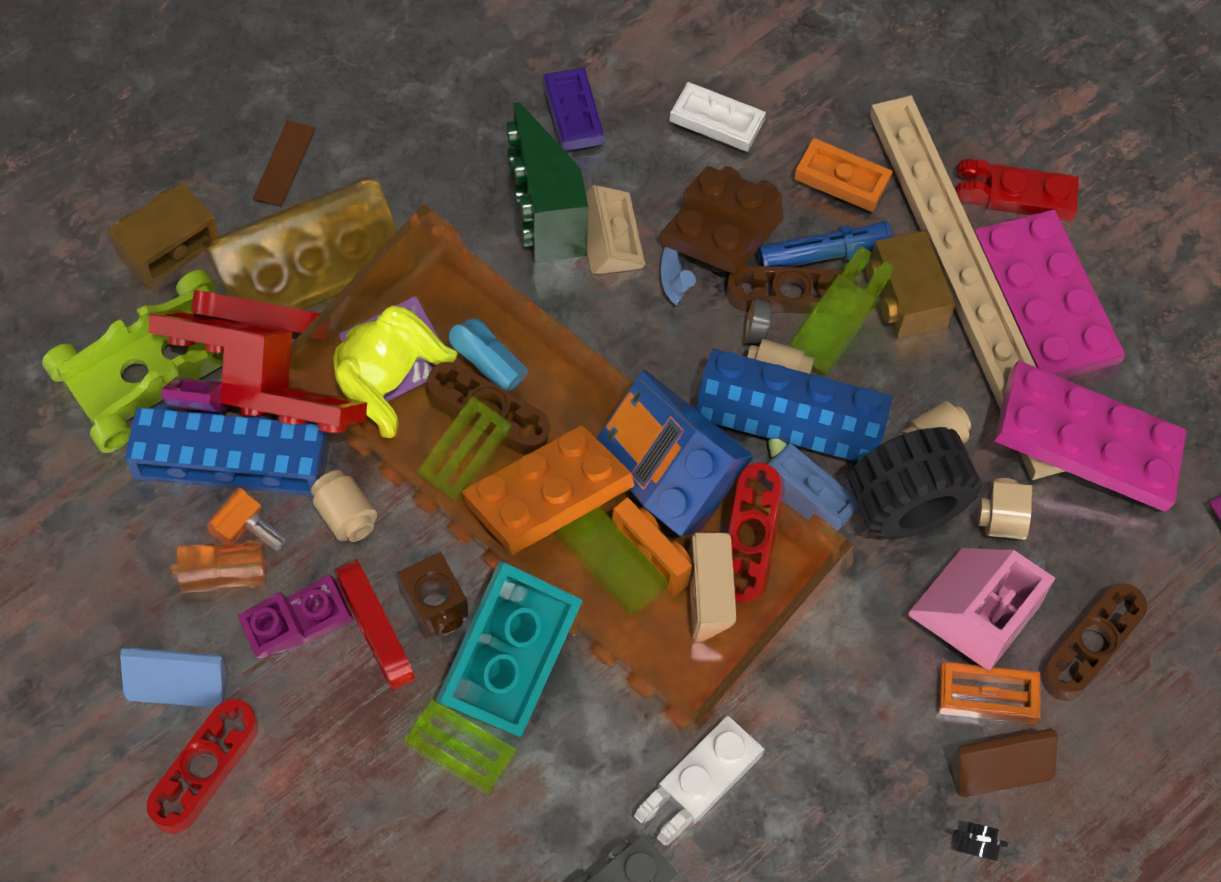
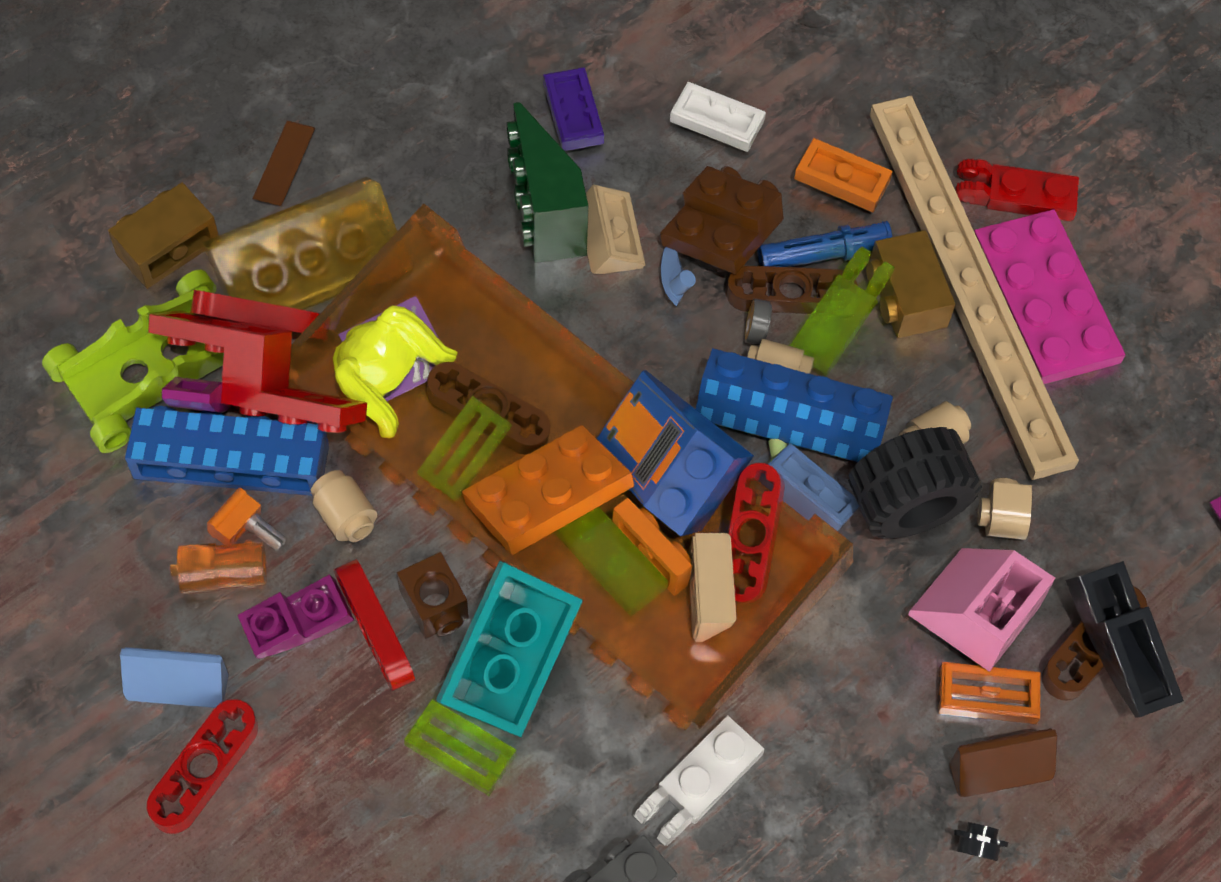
dark azure bar [449,318,528,392] -> none
dark pink plate [994,360,1187,512] -> none
none -> black slope [1065,561,1184,718]

